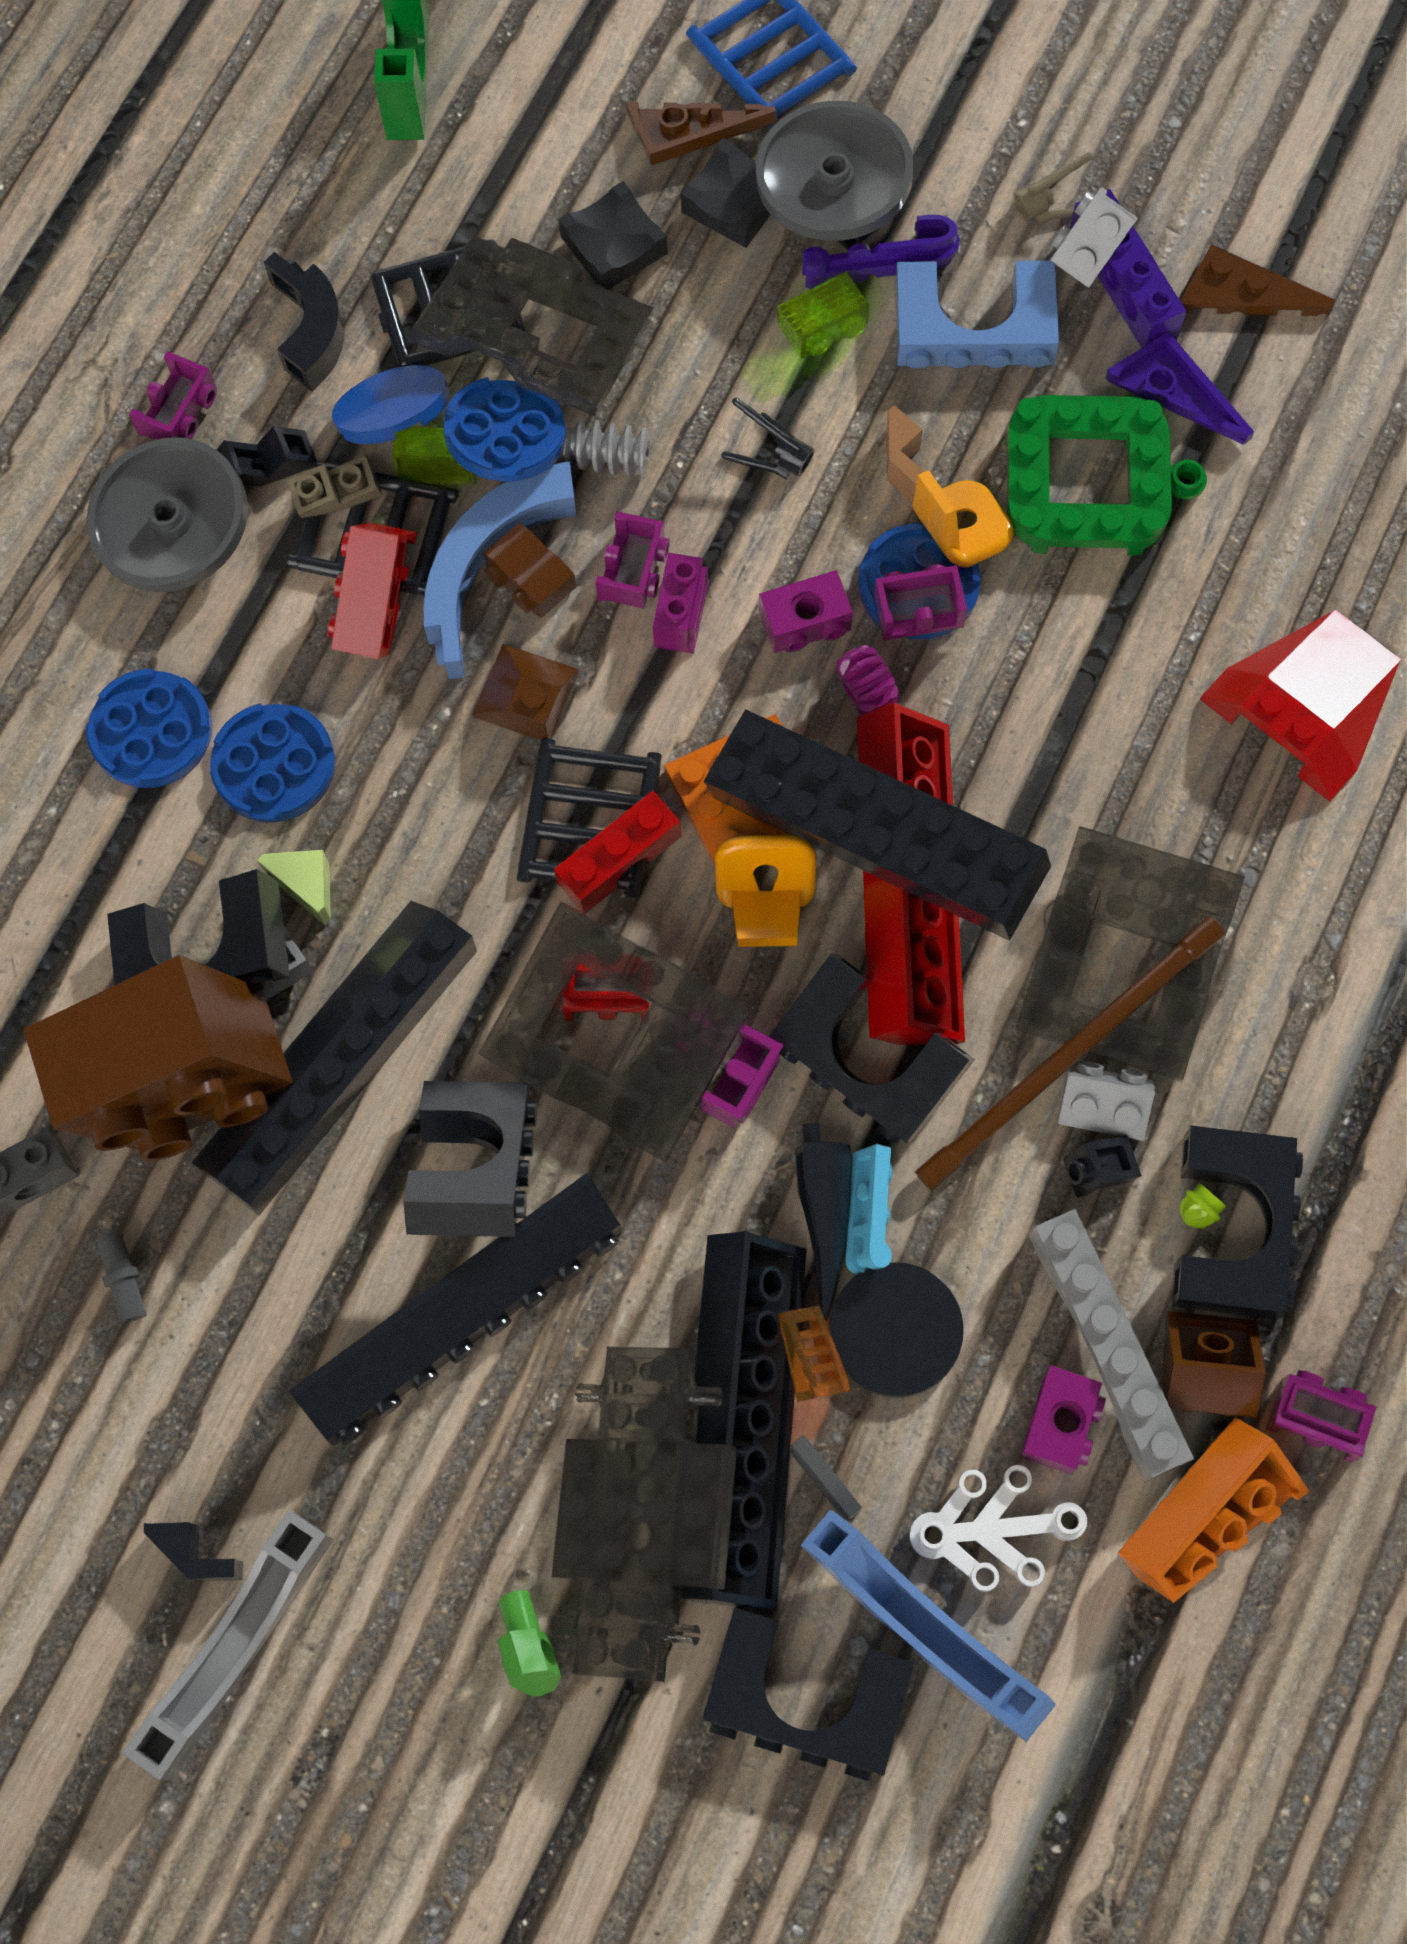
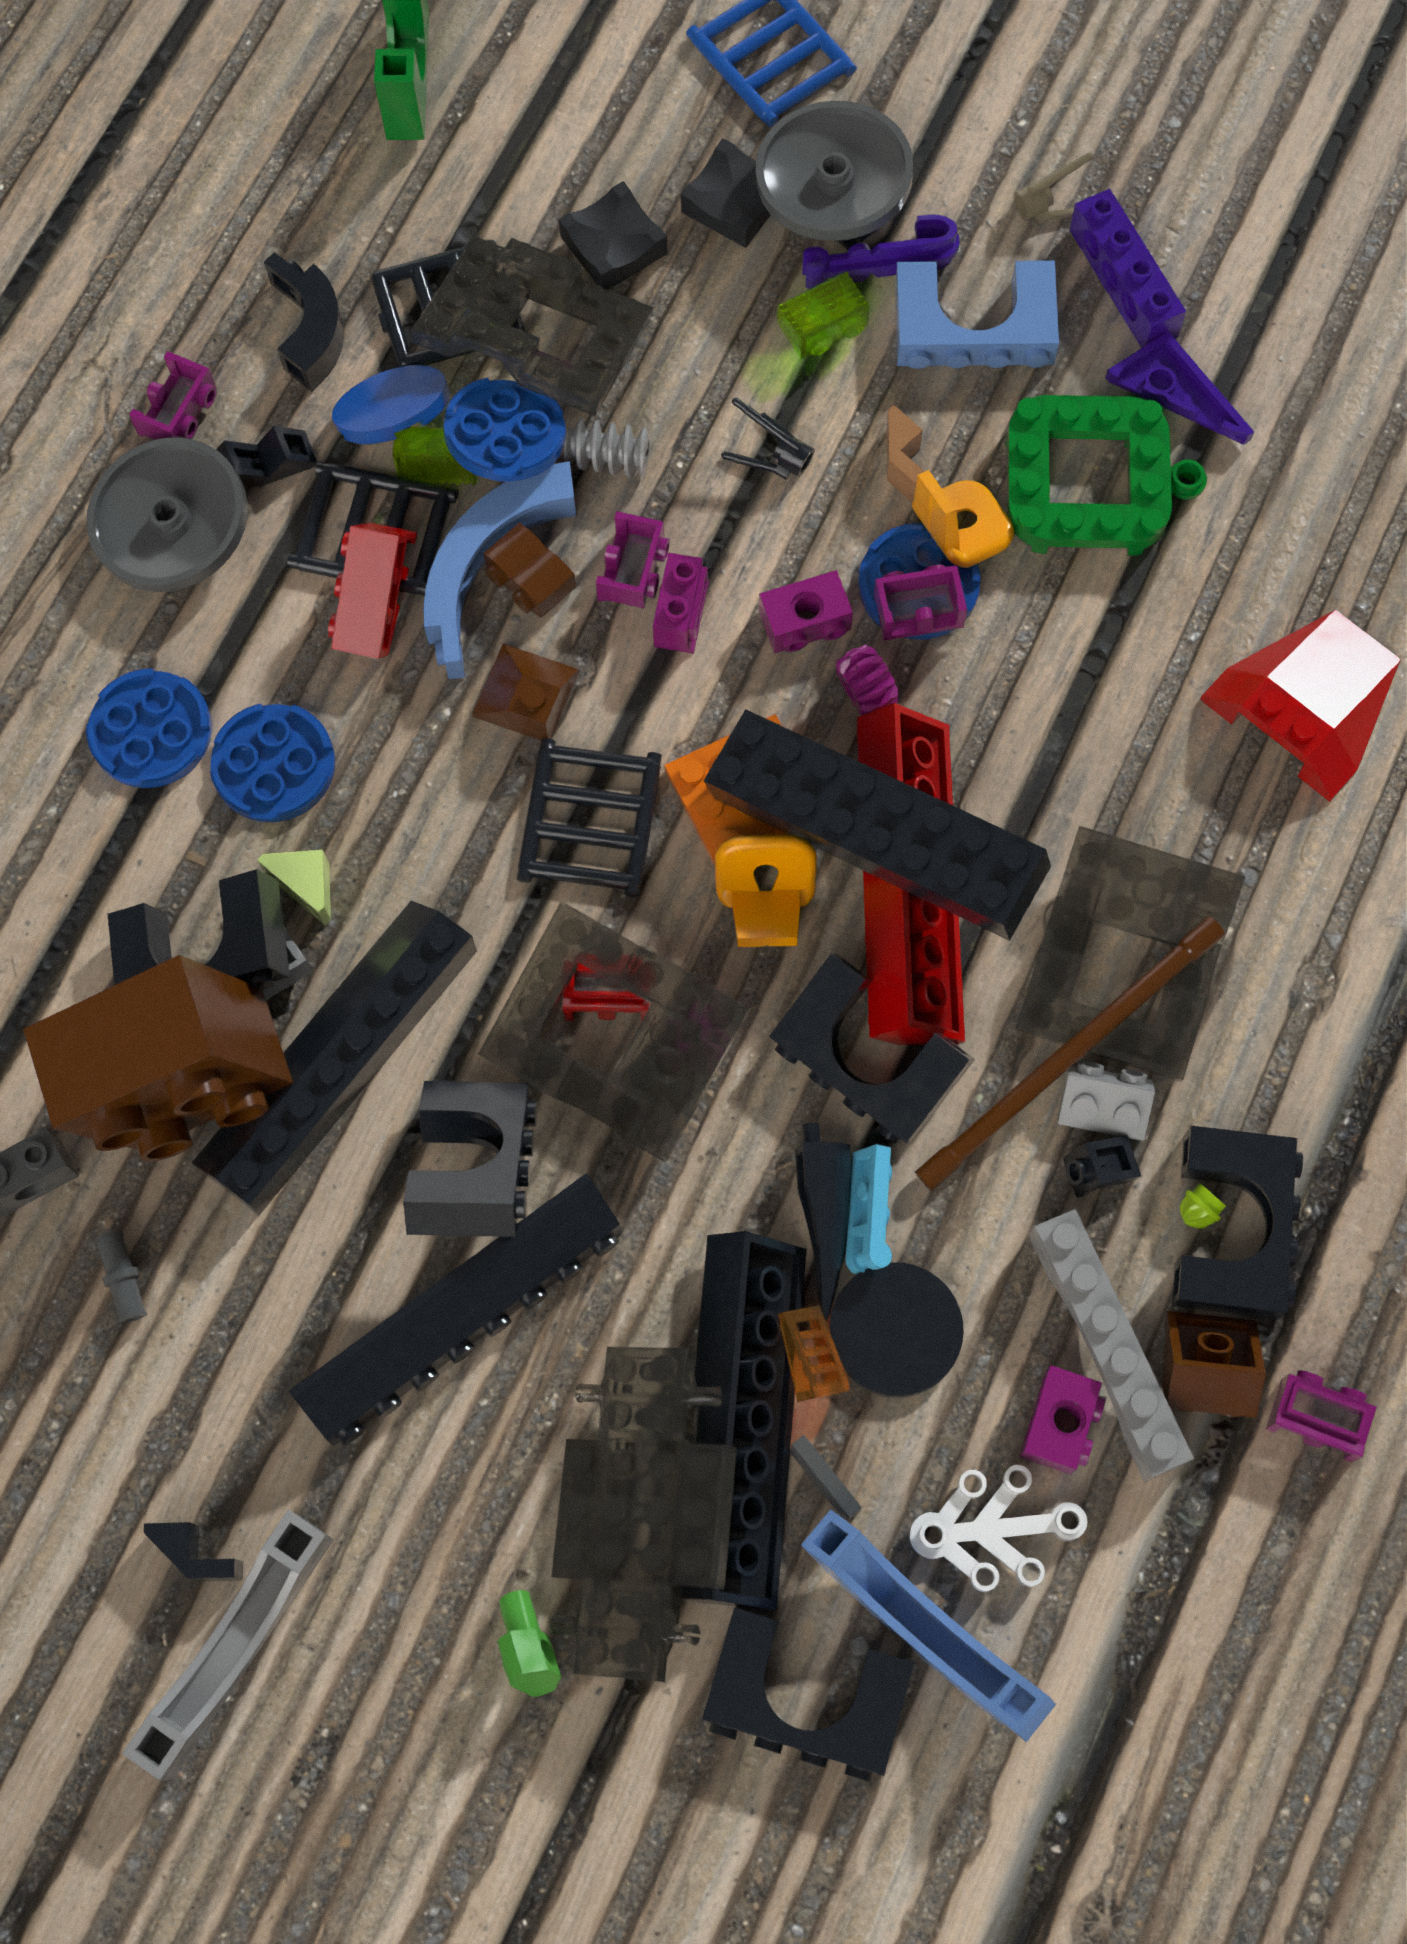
dark tan slope [287,455,382,518] -> none
red arch [554,790,682,914] -> none
reddish brown wing [626,102,777,166] -> none
magenta window [702,1024,783,1128] -> none
light grey bracket [1051,187,1138,288] -> none
orange wedge [1118,1417,1310,1603] -> none
reddish brown wing [1180,244,1336,316] -> none

